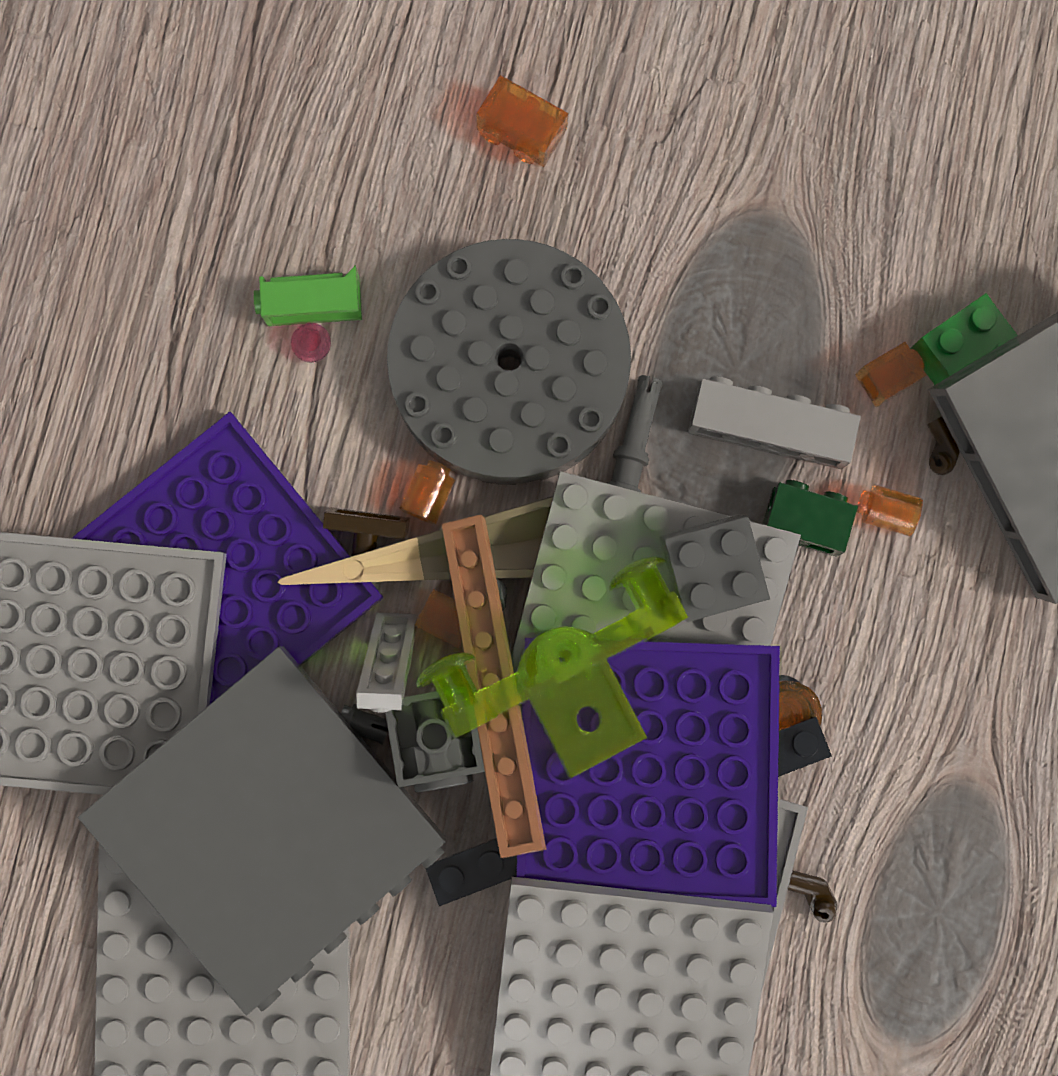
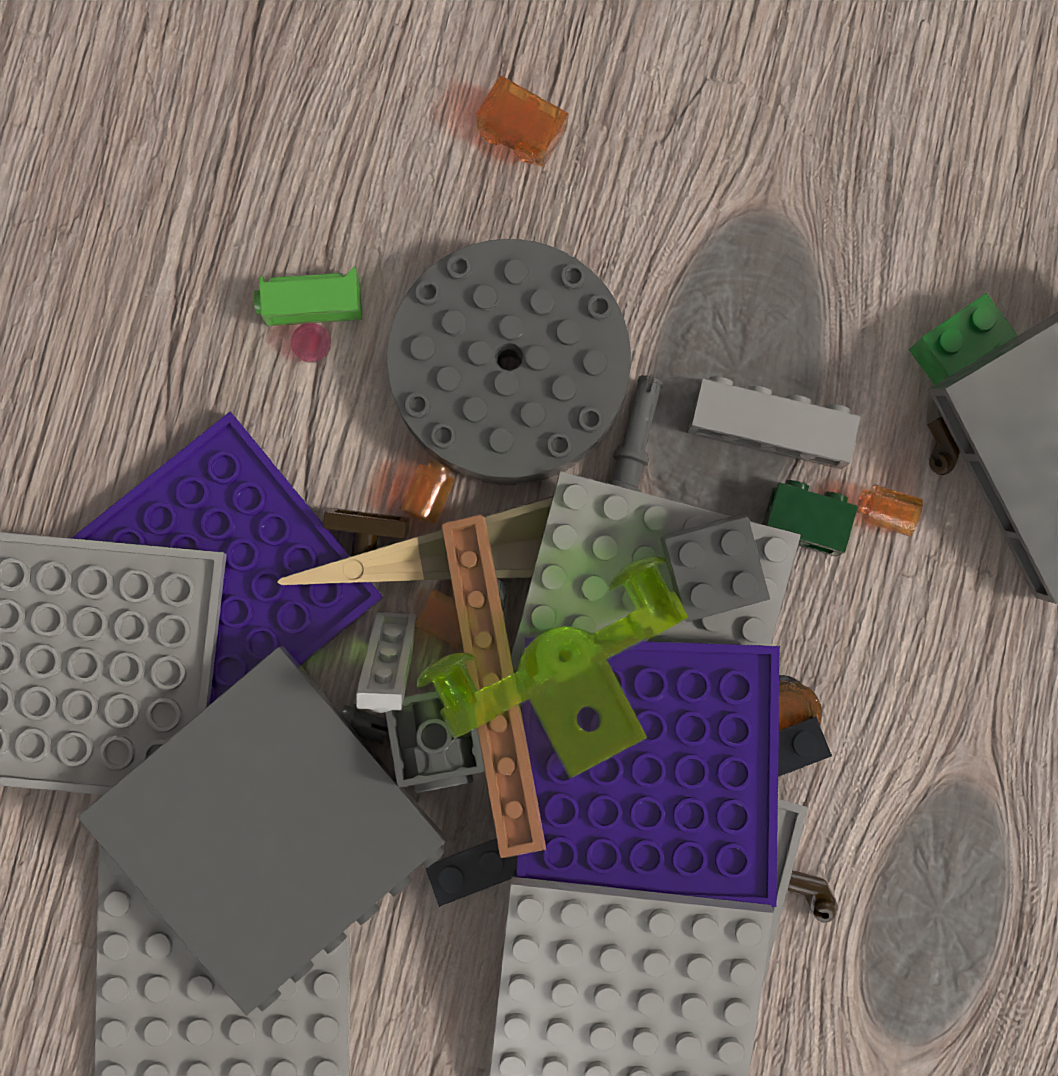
clear orange brick [855,342,927,408] -> none

